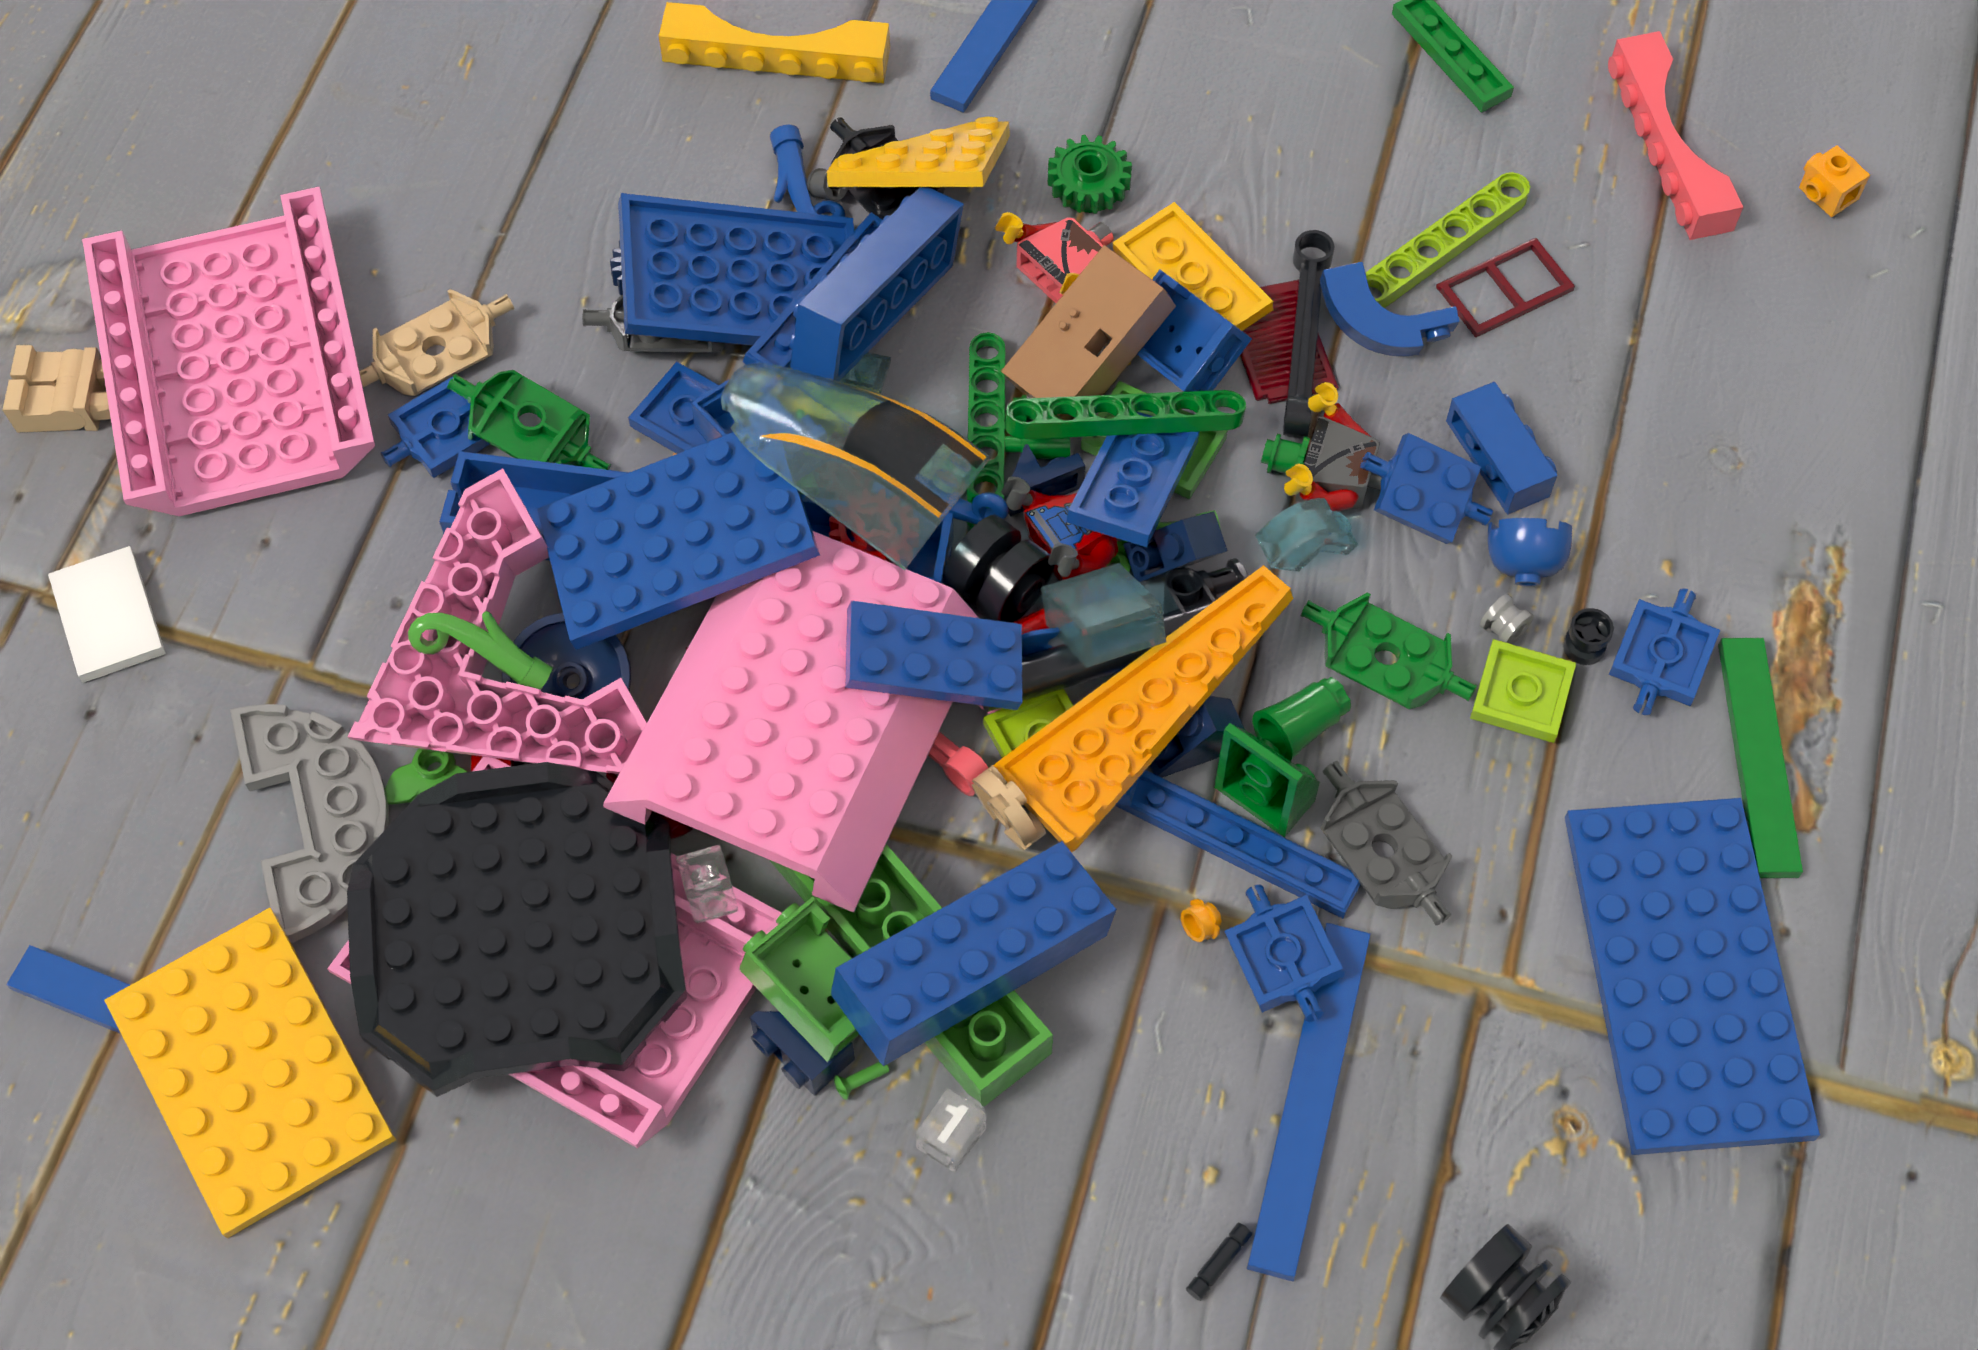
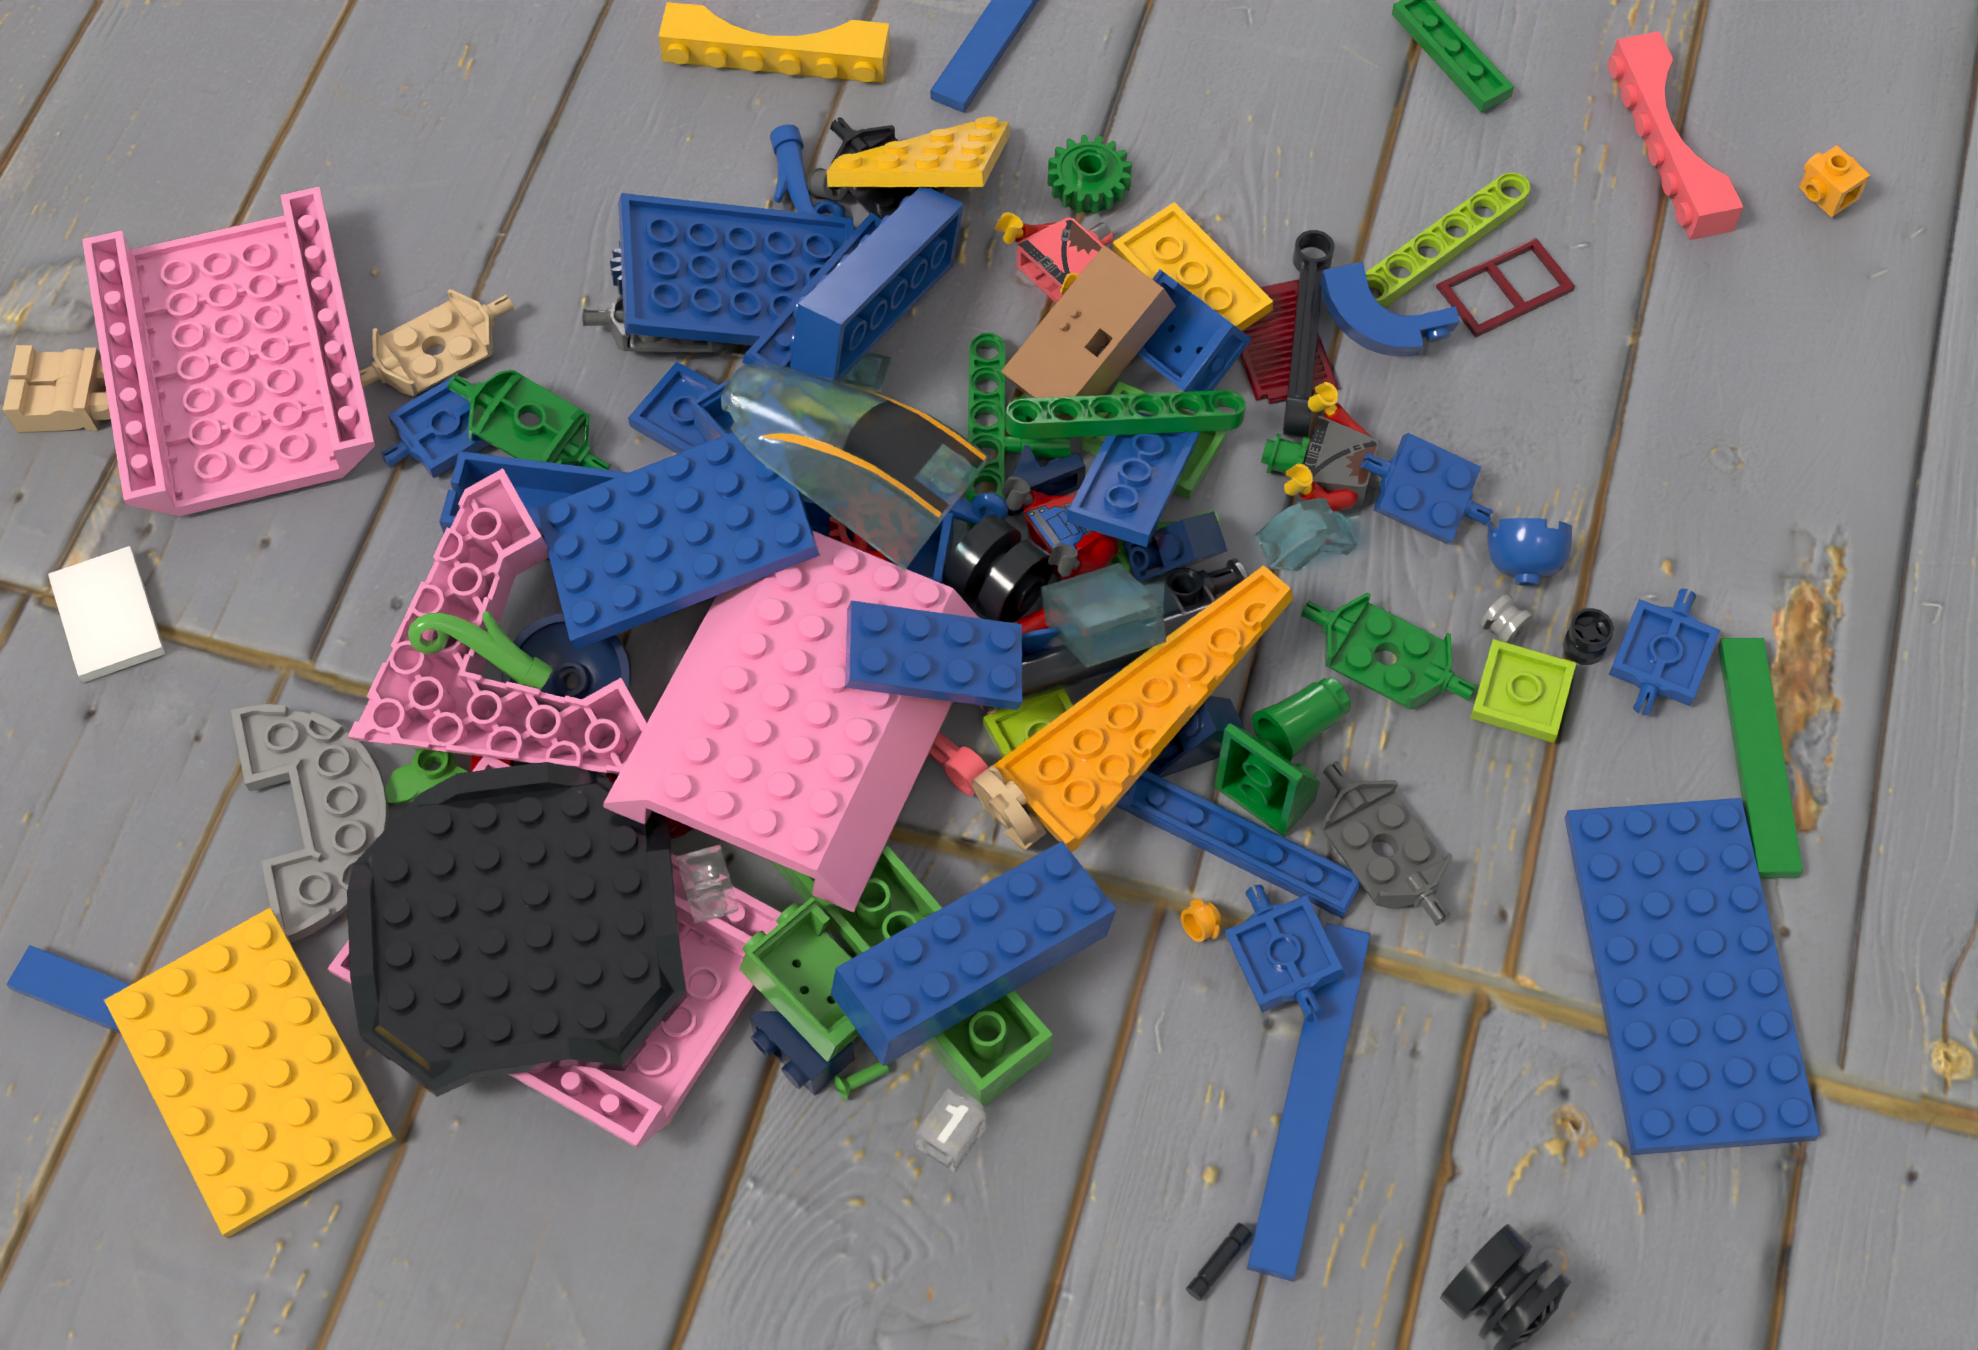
blue brick [1446,381,1558,515] -> none

